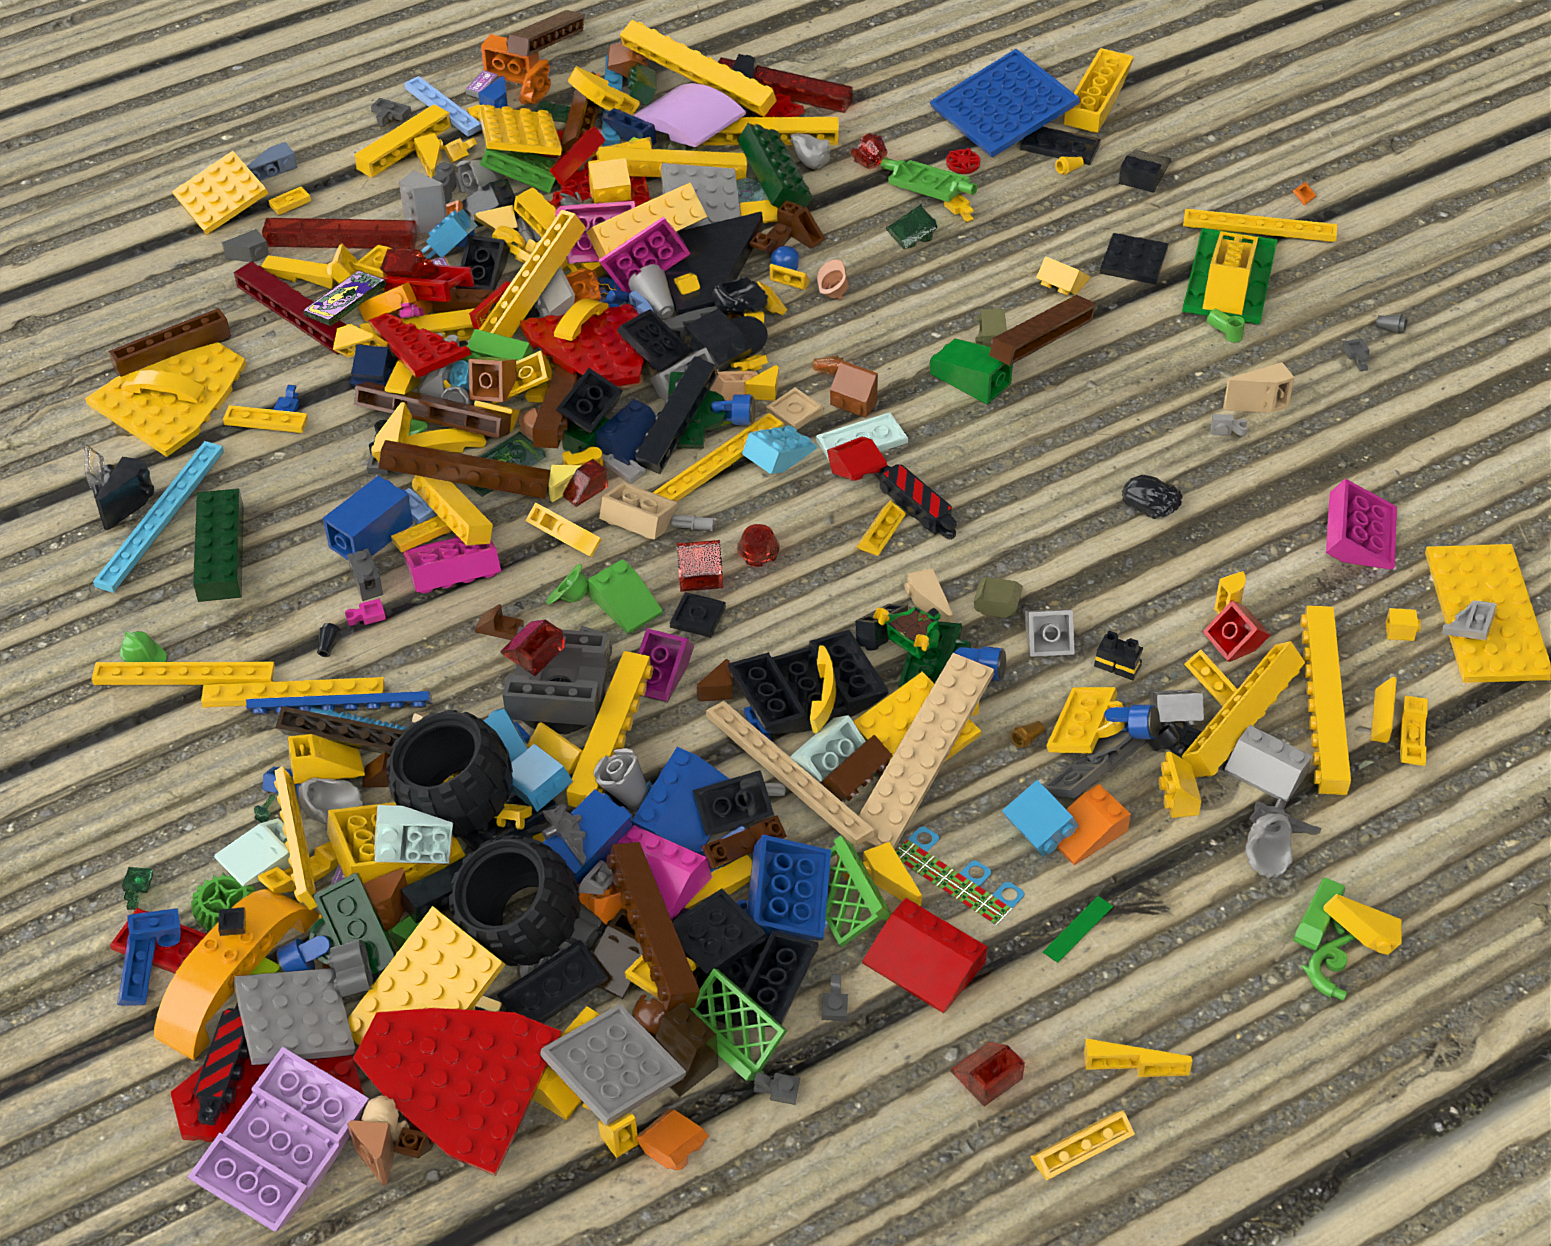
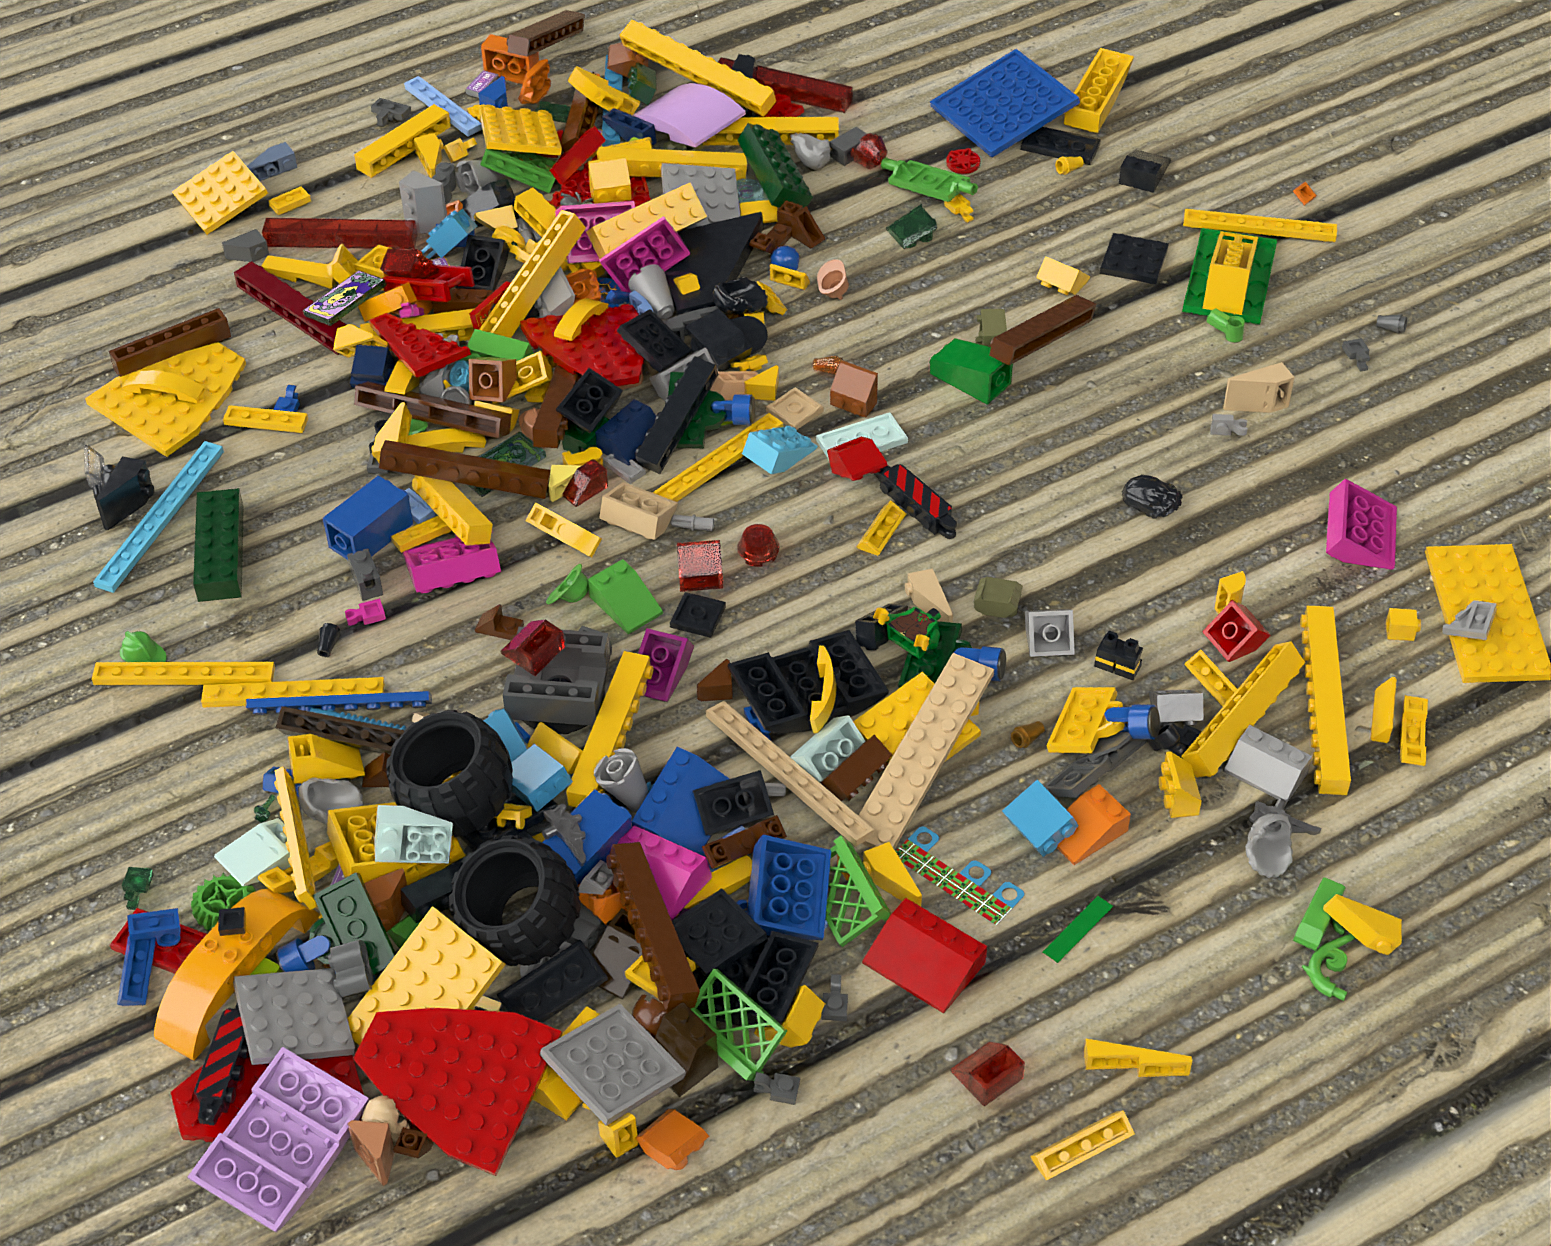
none -> yellow slope [754,985,825,1048]
none -> dark grey brick [829,127,871,166]

